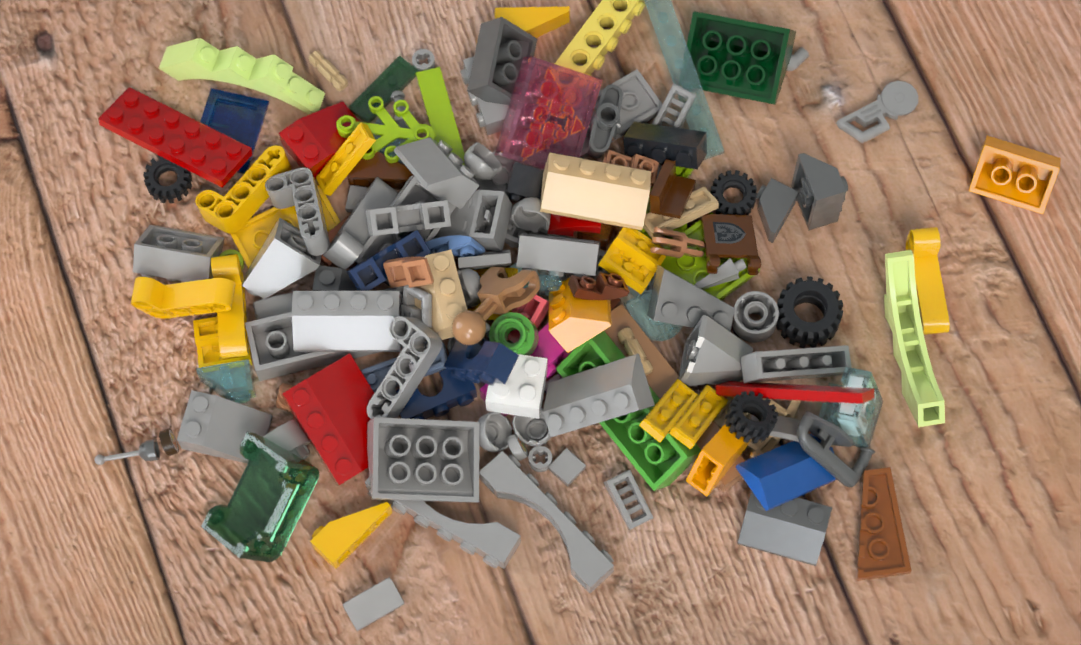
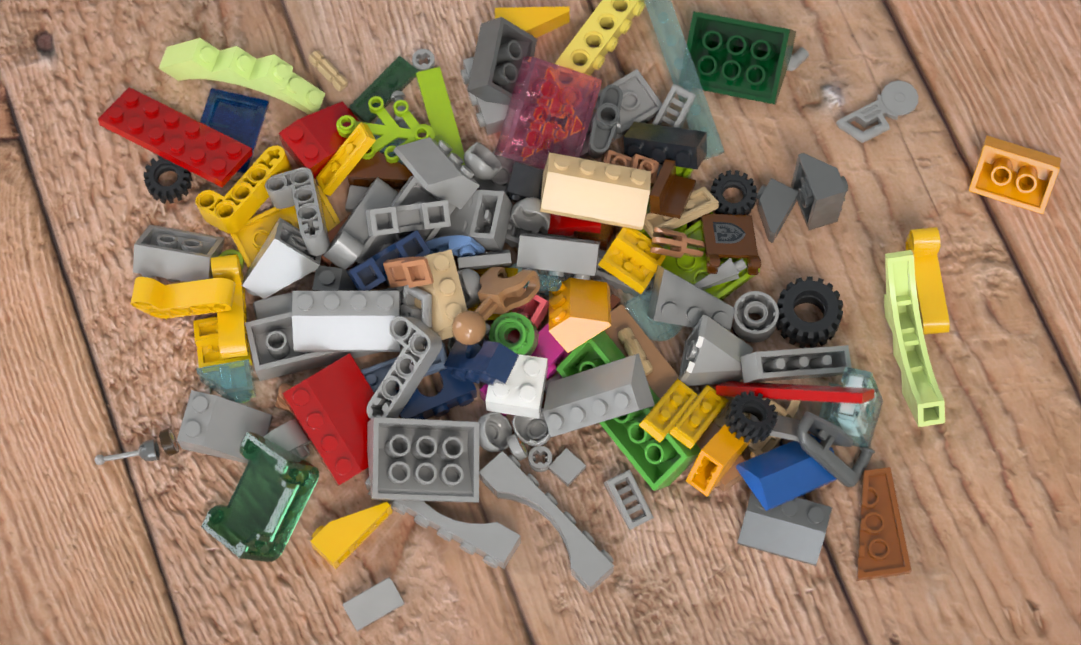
copper slope [568,272,630,300] -> none

